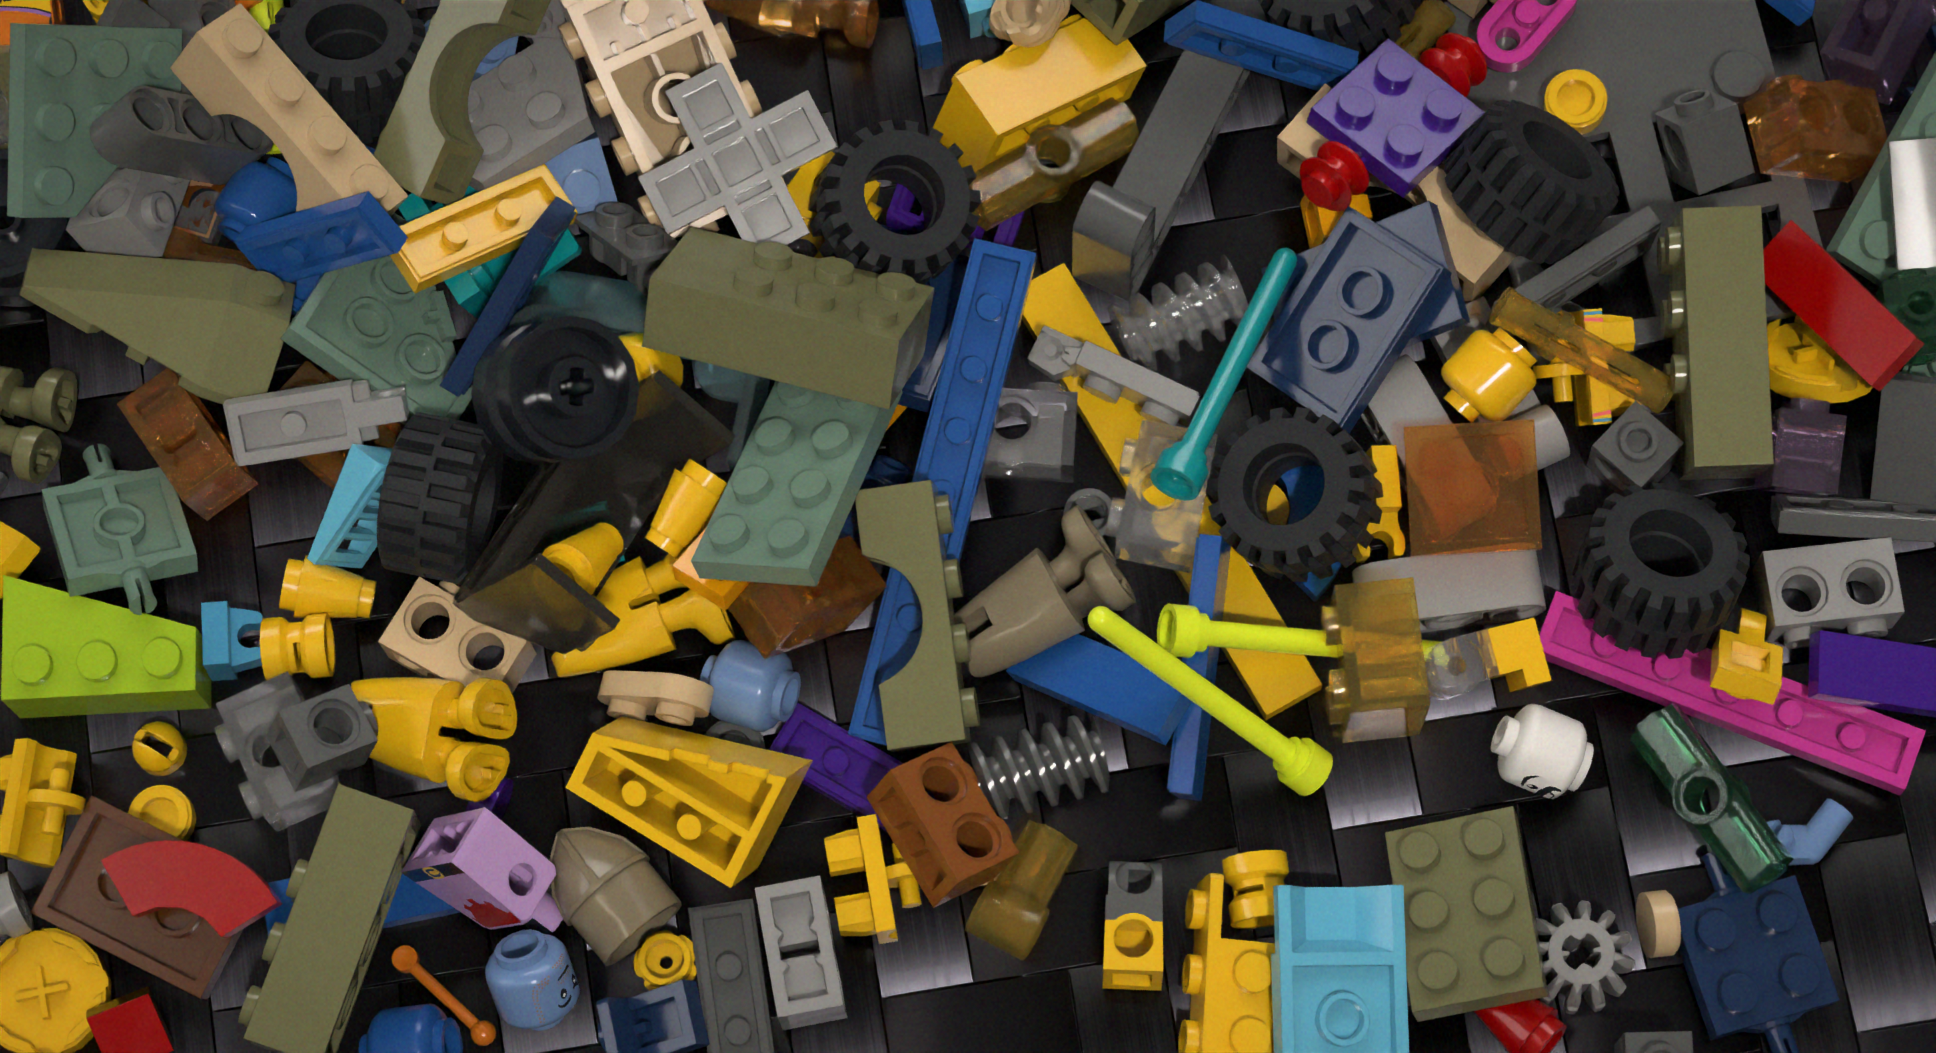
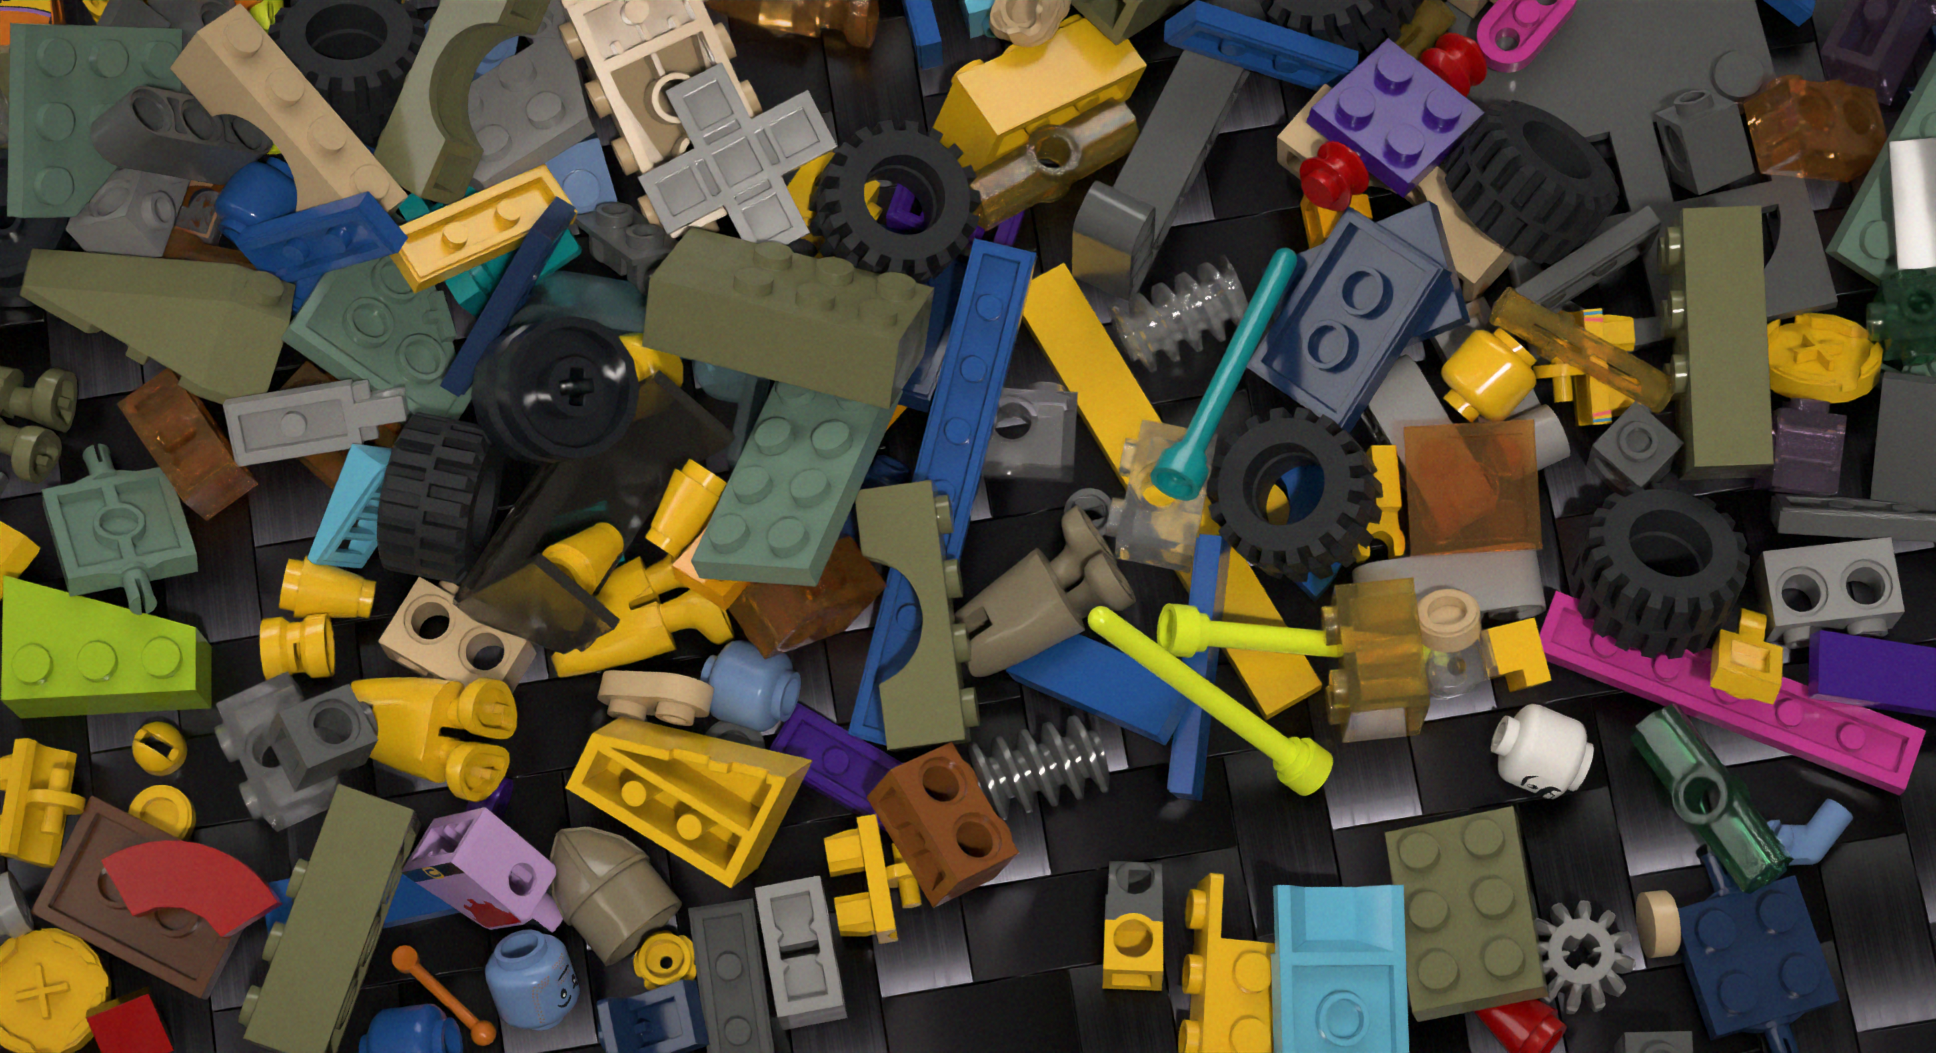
dark azure tile [201,601,263,681] -> none
clear yellow piece [965,820,1078,961] -> none
light grey hinge [1028,325,1201,430] -> none
yellow wheel [1222,850,1289,929] -> none
yellow tile [1543,69,1607,135] -> none
red tile [1763,220,1924,392] -> none
none -> tan tile [1414,589,1481,653]

